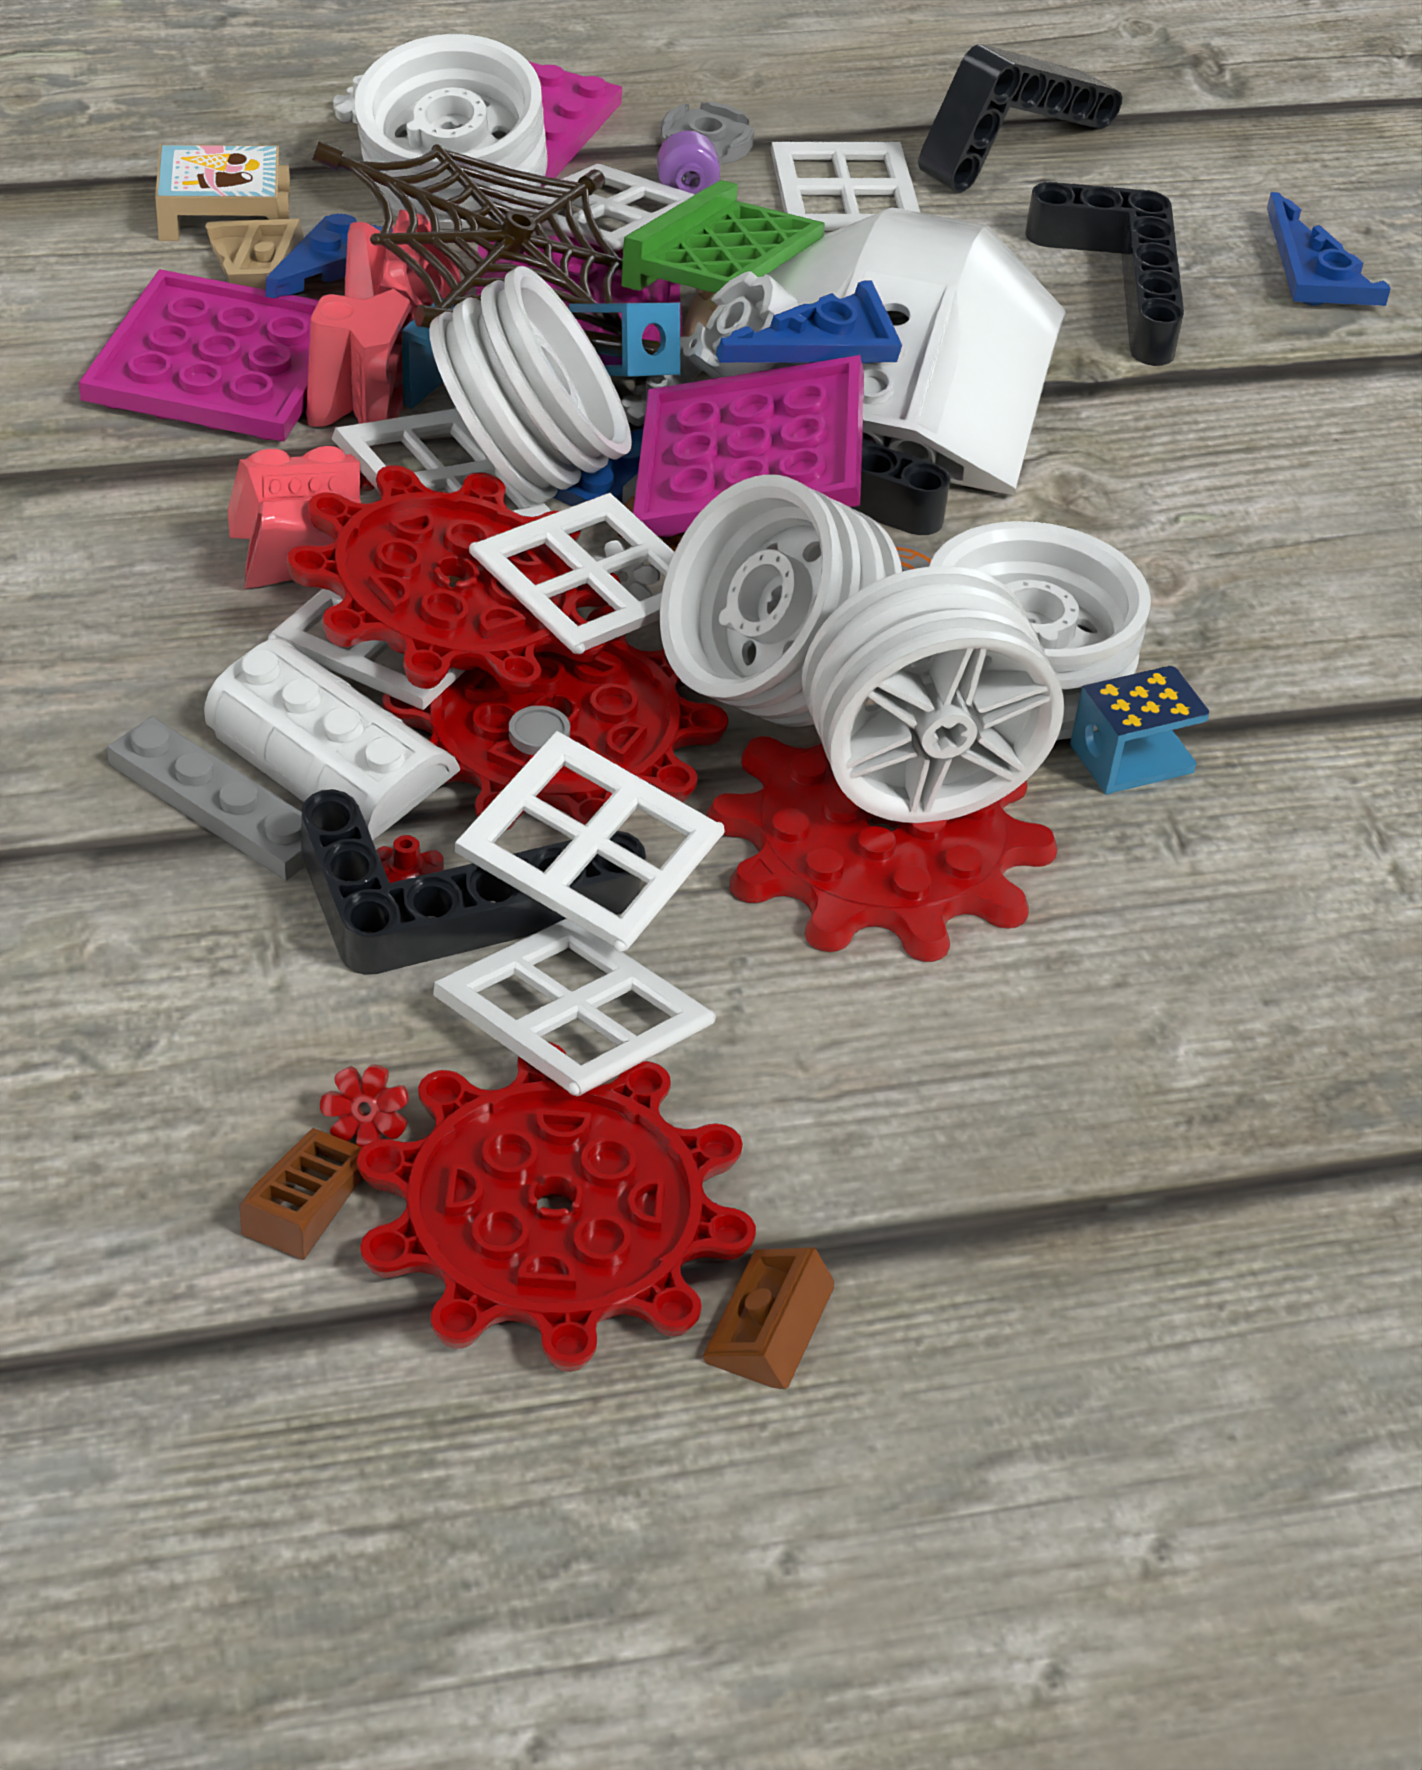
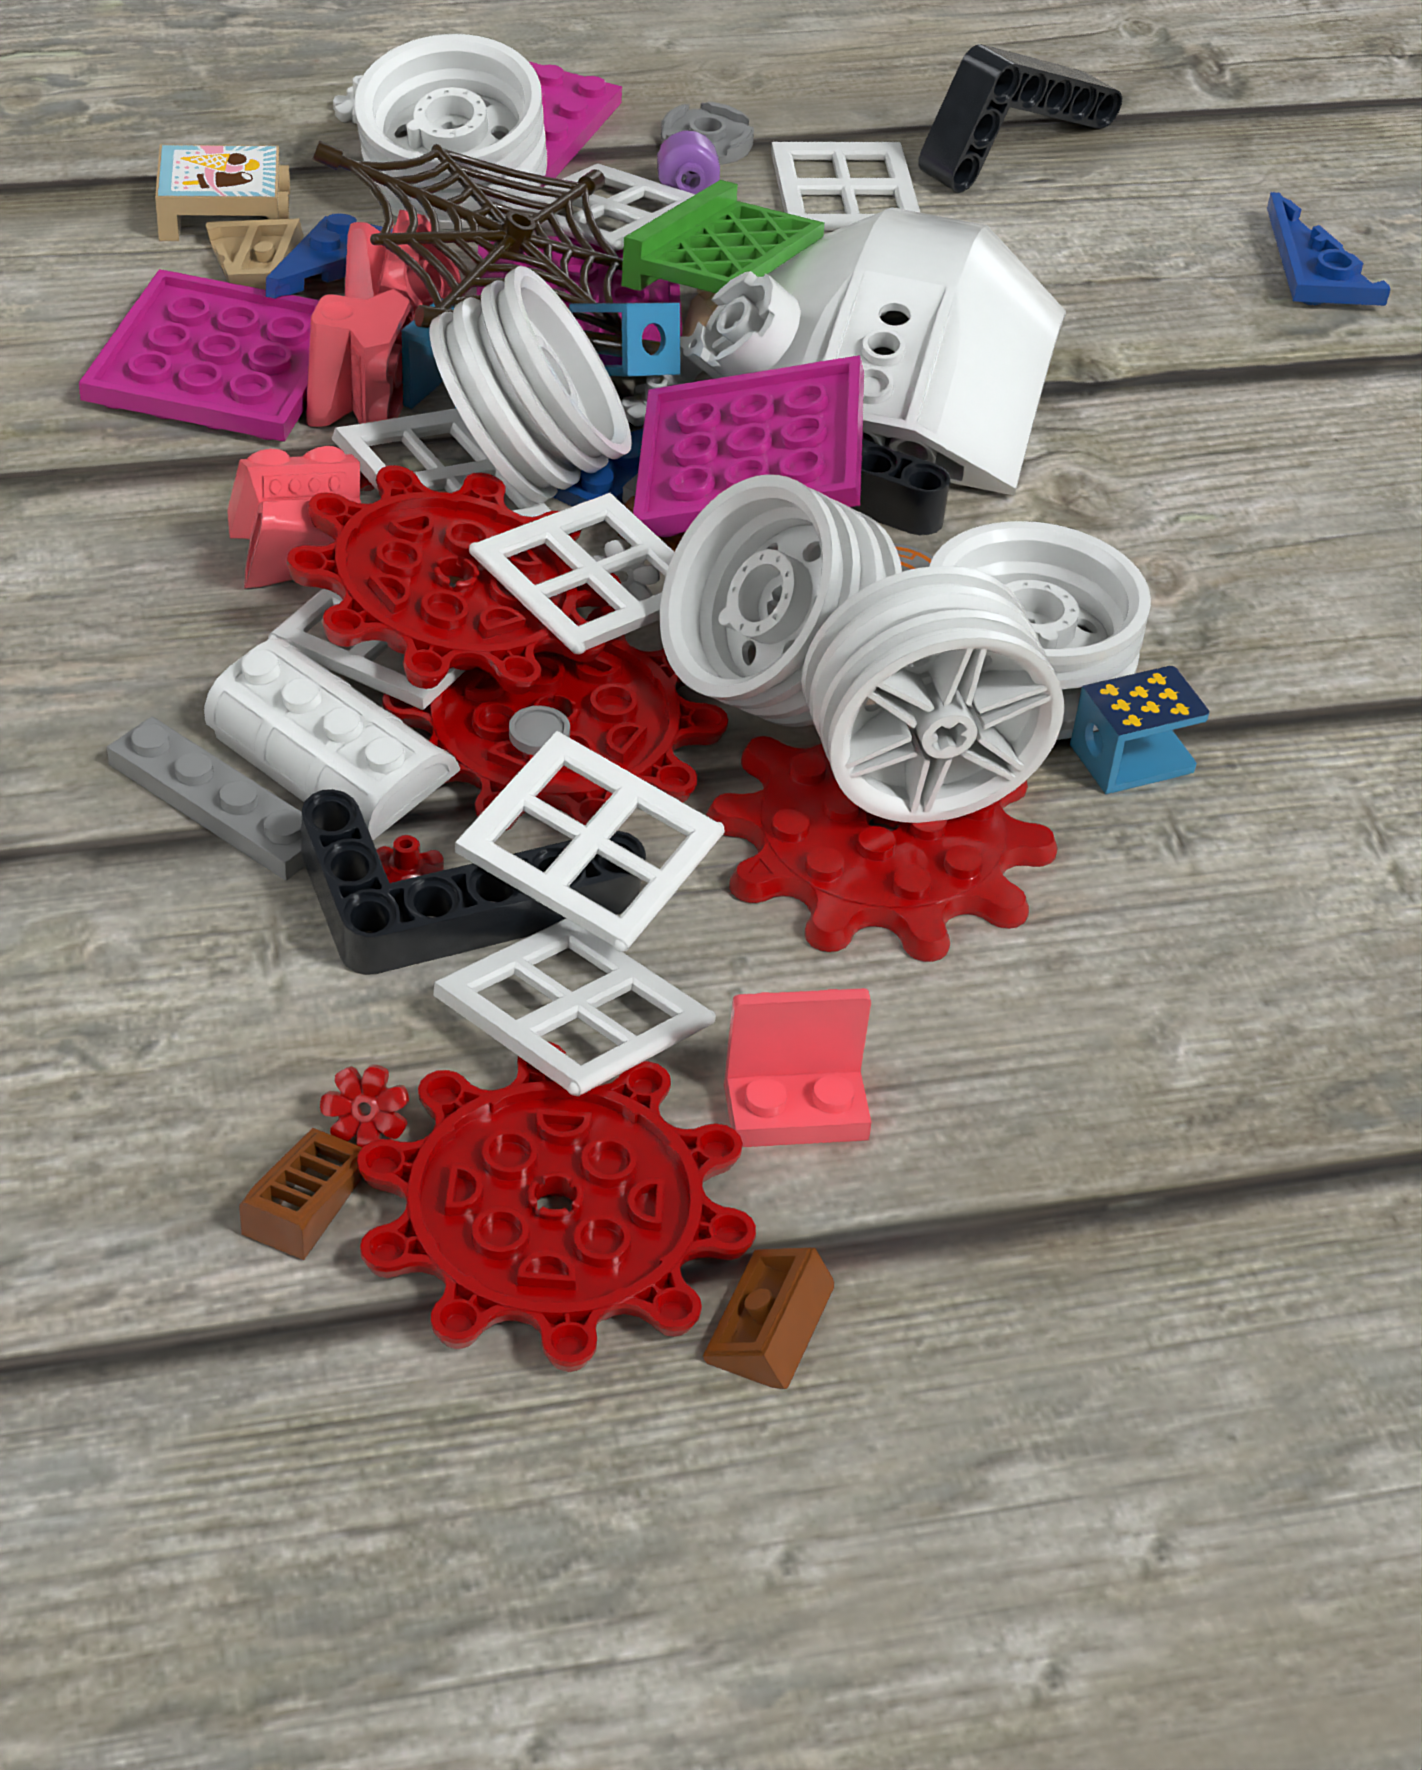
blue wing [716,280,902,364] -> none
black beam [1025,182,1184,366] -> none
none -> coral bracket [724,988,872,1147]

